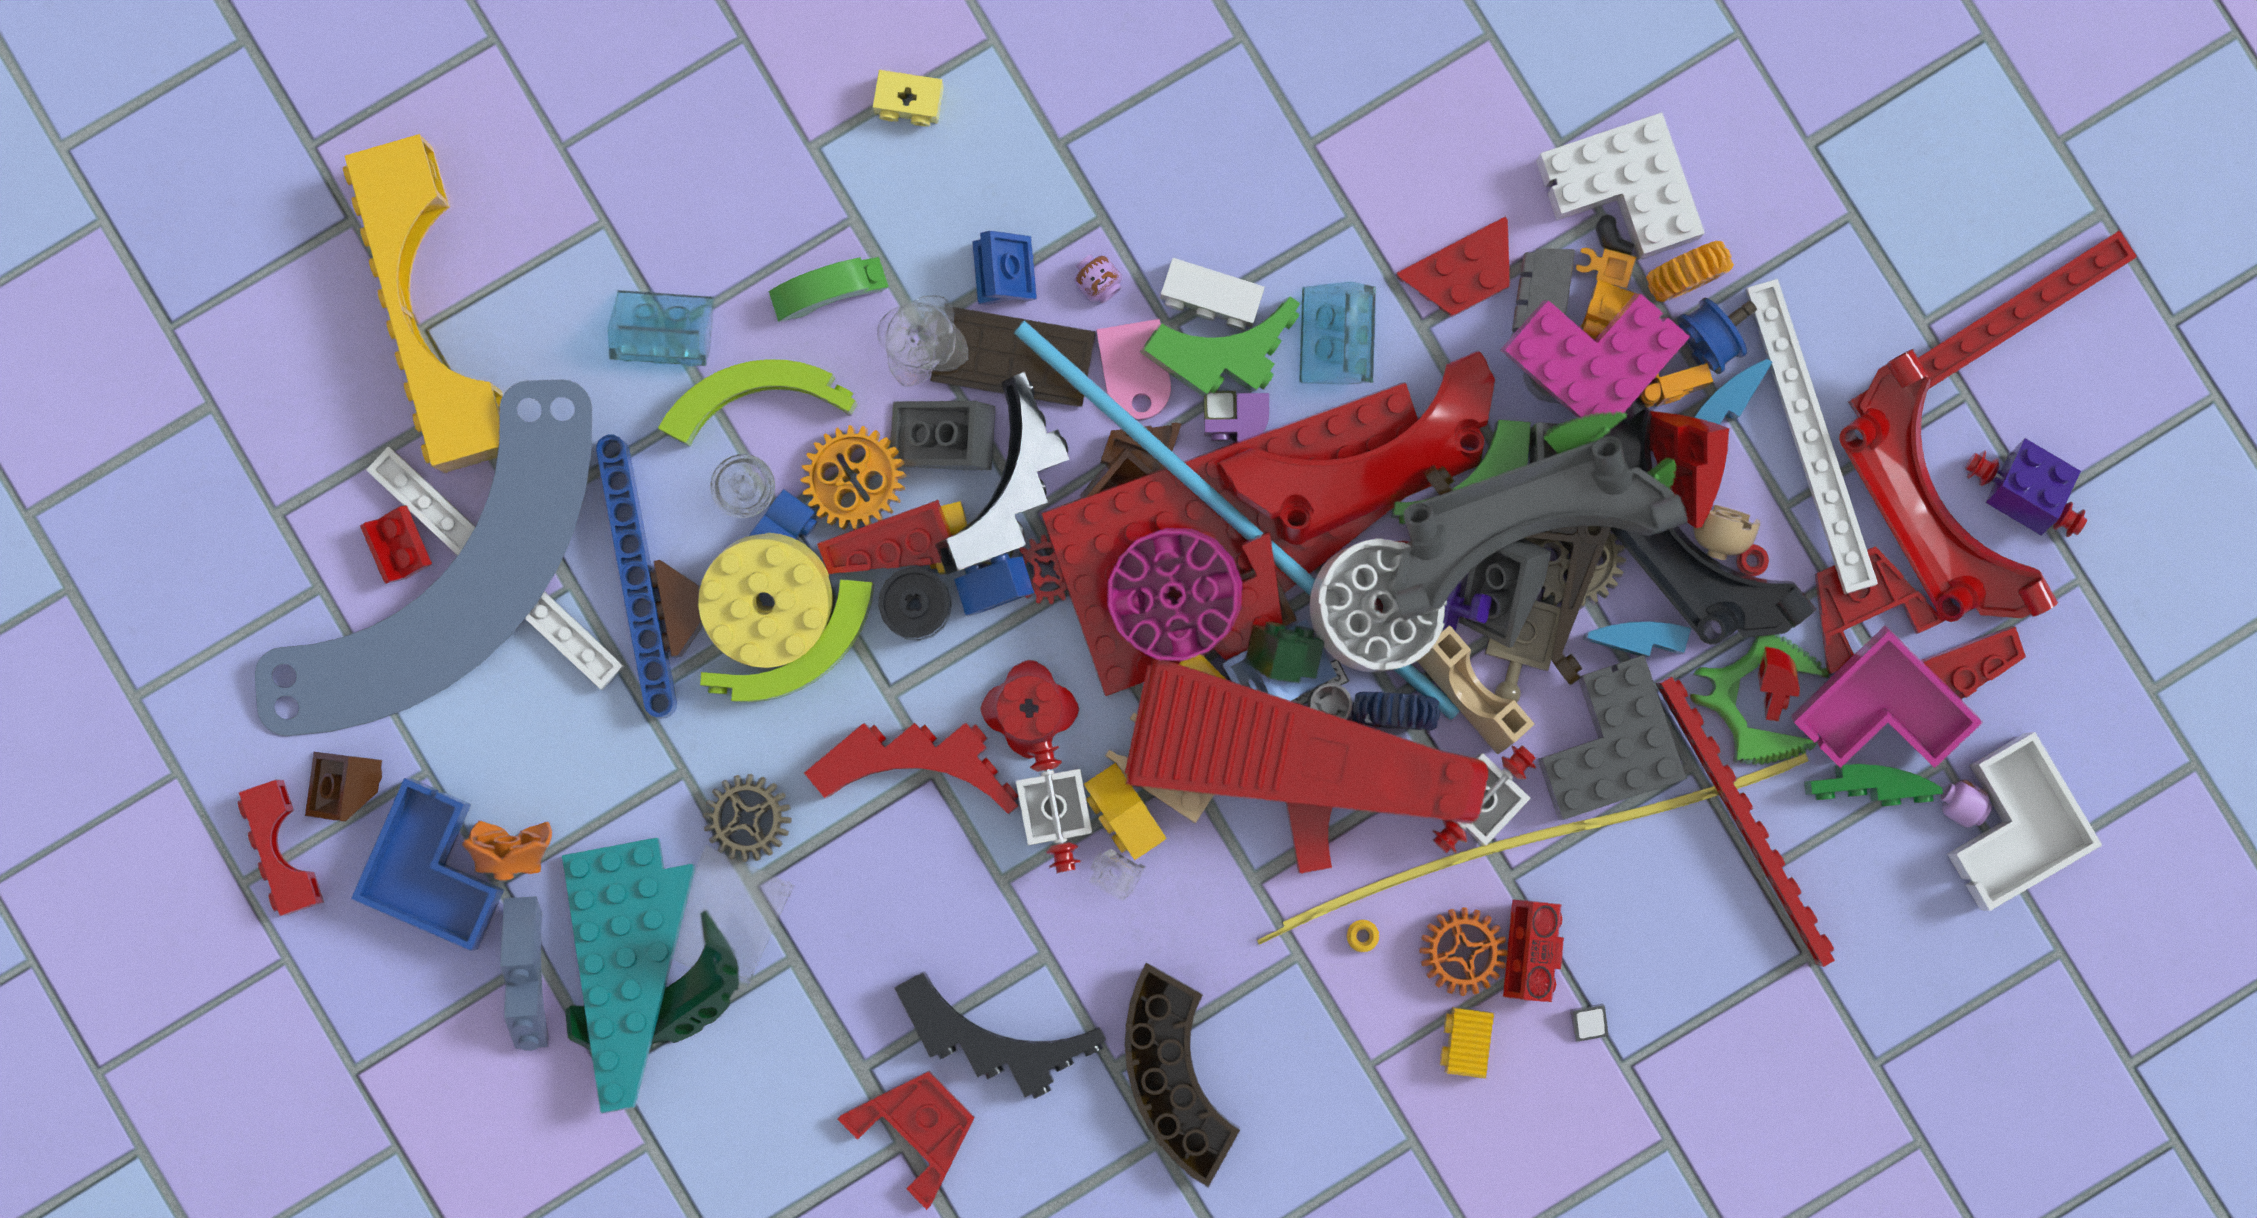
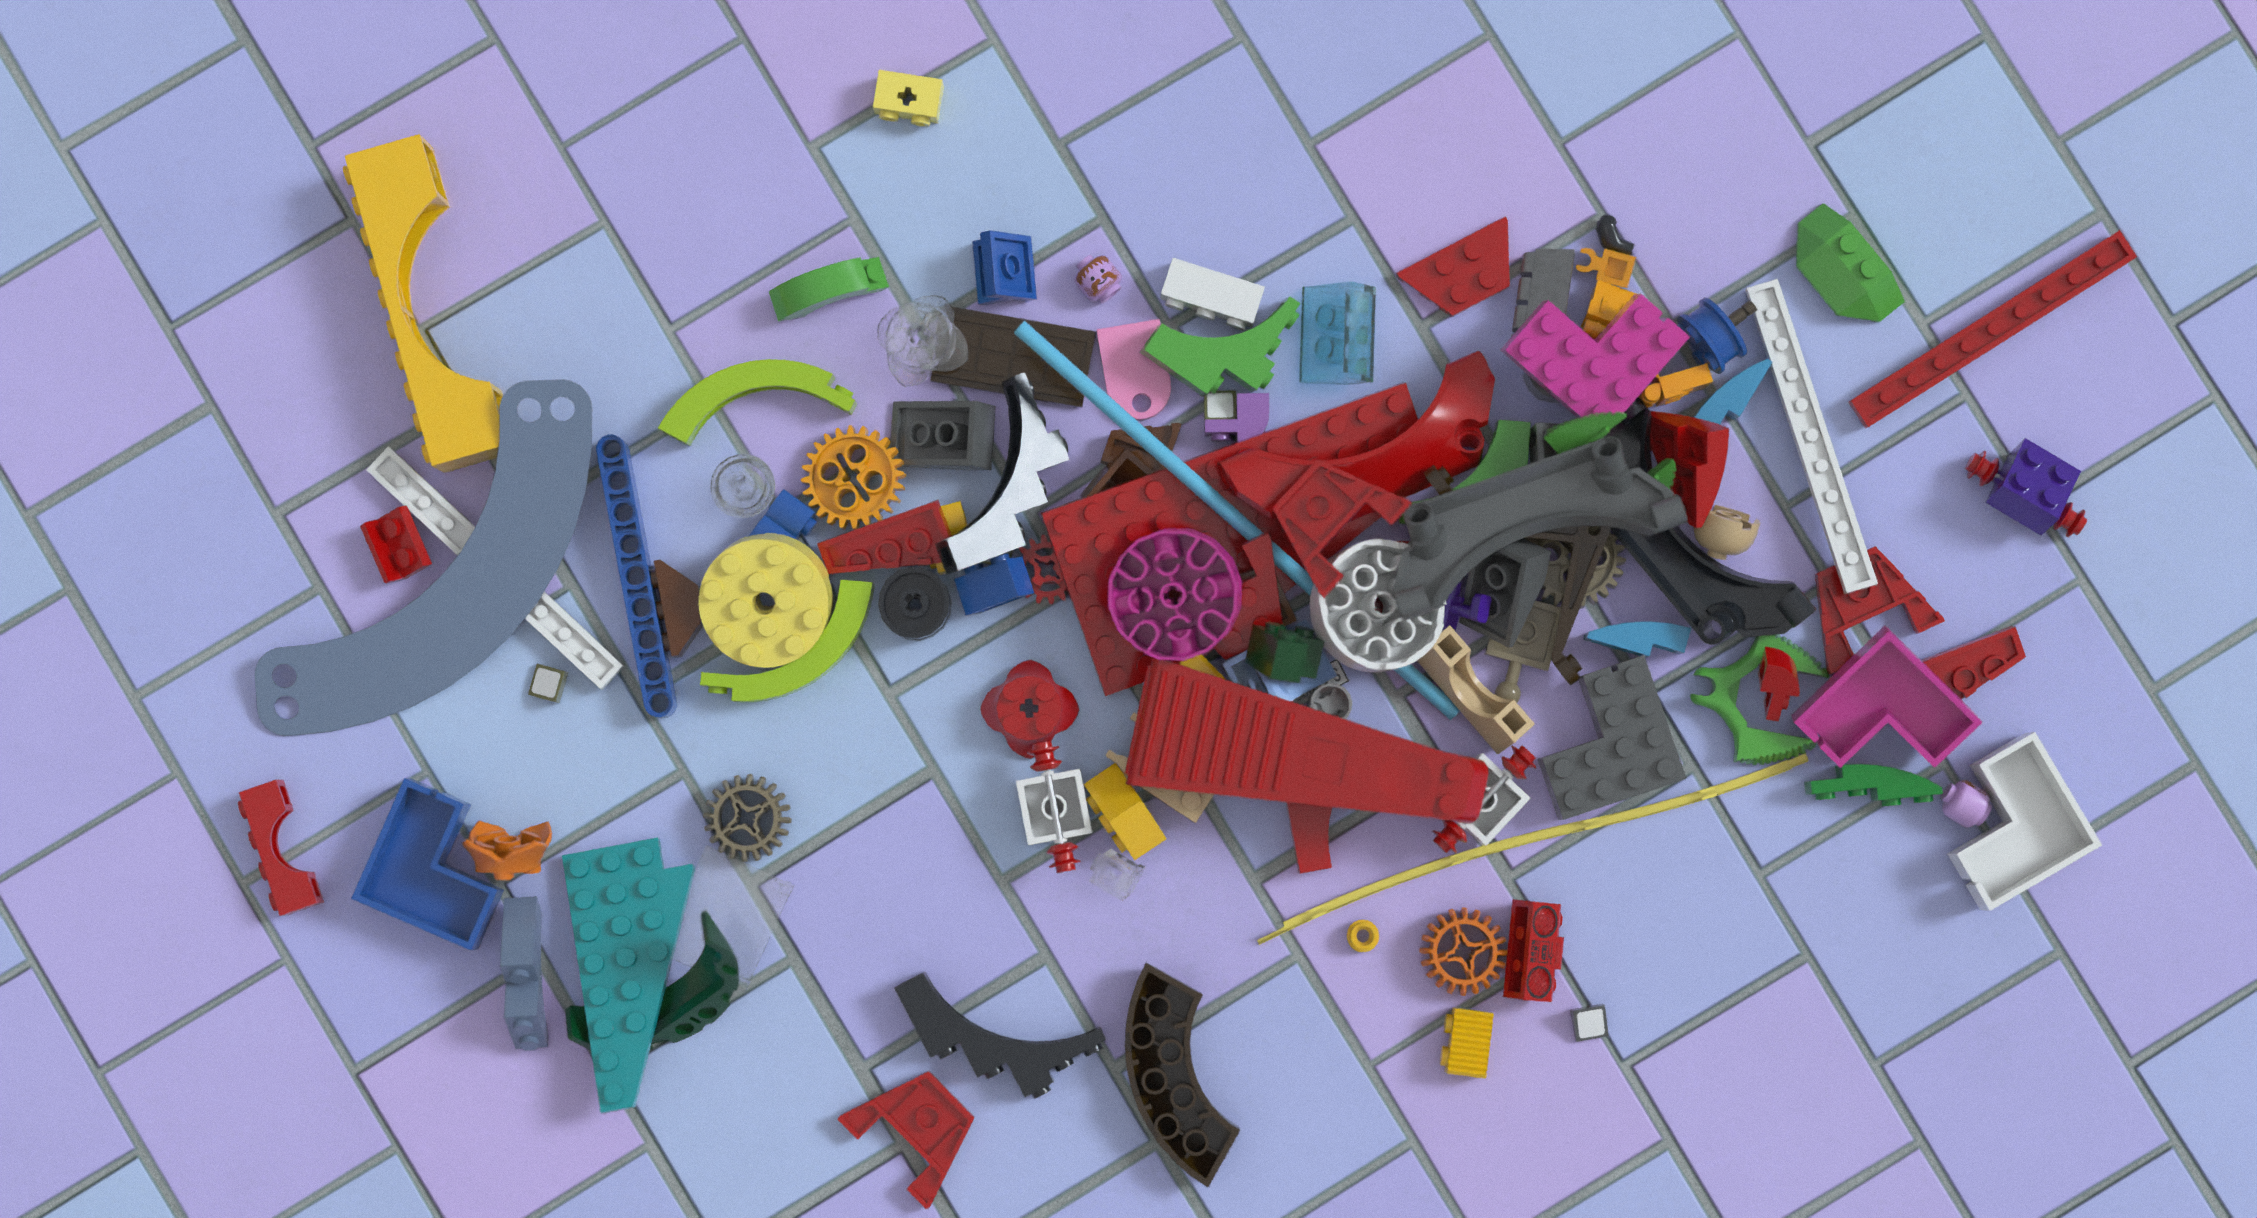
reddish brown slope [305,752,382,822] -> none
clear light blue slope [608,290,714,366] -> none
red arch [804,723,1019,814] -> none
dark blue gear [1352,691,1440,731] -> none
white piece [1536,113,1705,260] -> none
light orange gear [1646,241,1734,302] -> none
red plate [1655,677,1835,967] -> none
red plate [1736,544,1769,577] -> none
red panel [1839,349,2058,622] -> none
none -> slope [528,664,569,703]
none -> red wing [1273,460,1412,599]
none -> bright green wedge [1796,203,1905,322]

